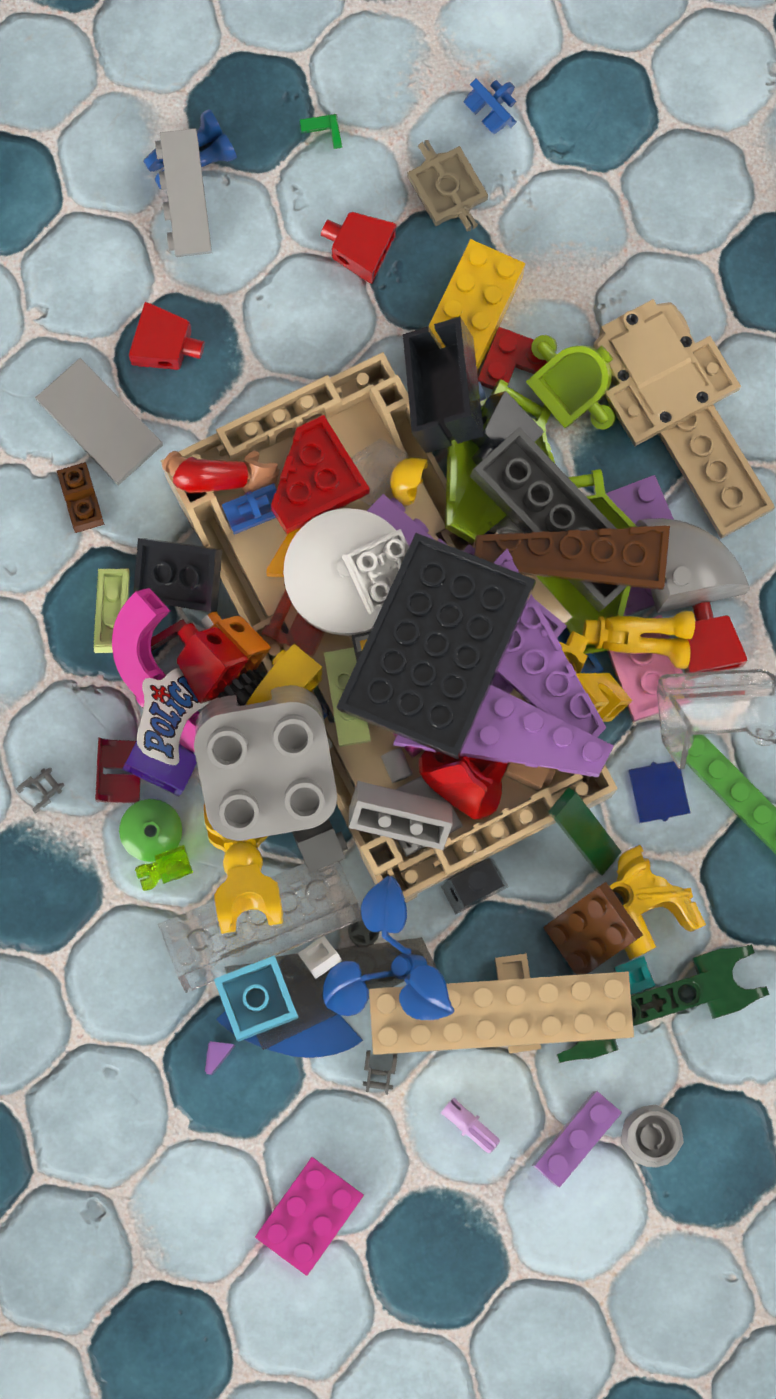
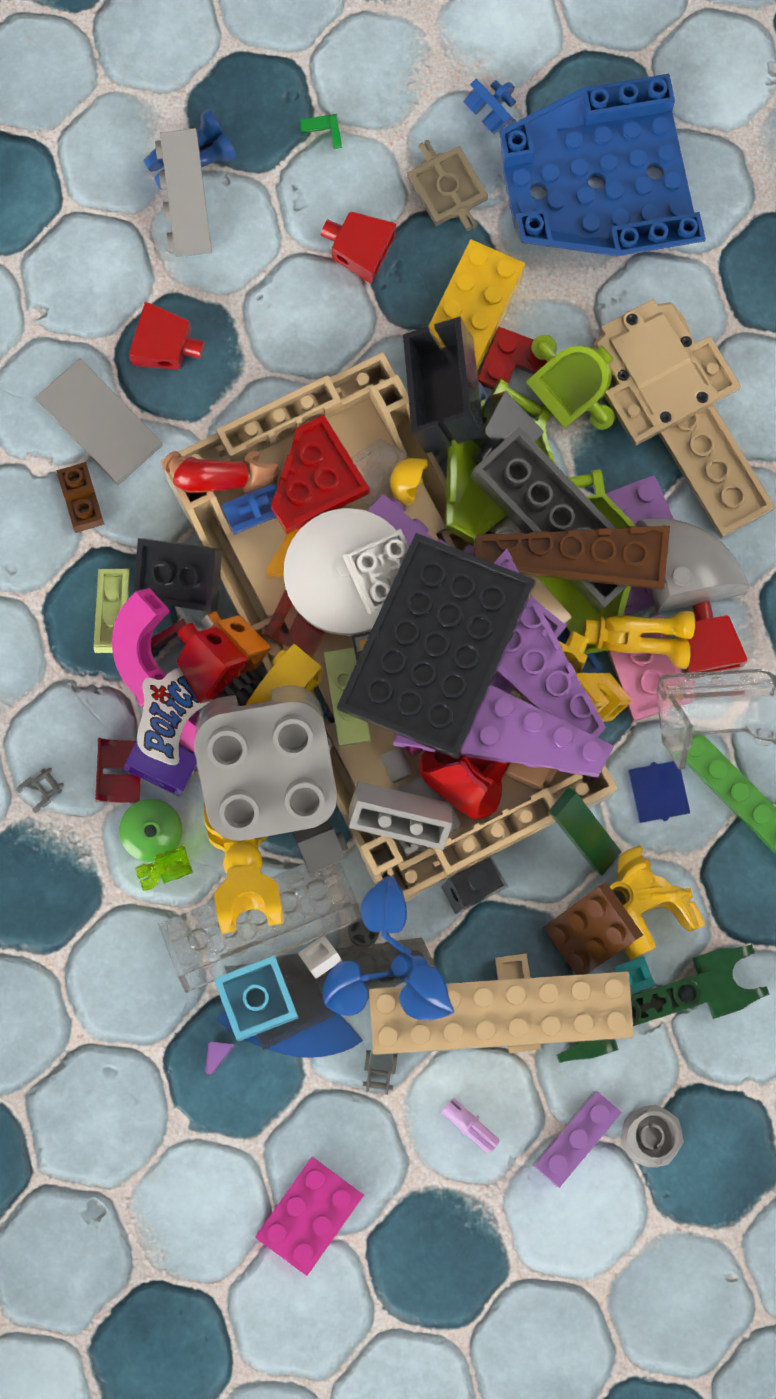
none -> blue wedge [499,73,706,257]

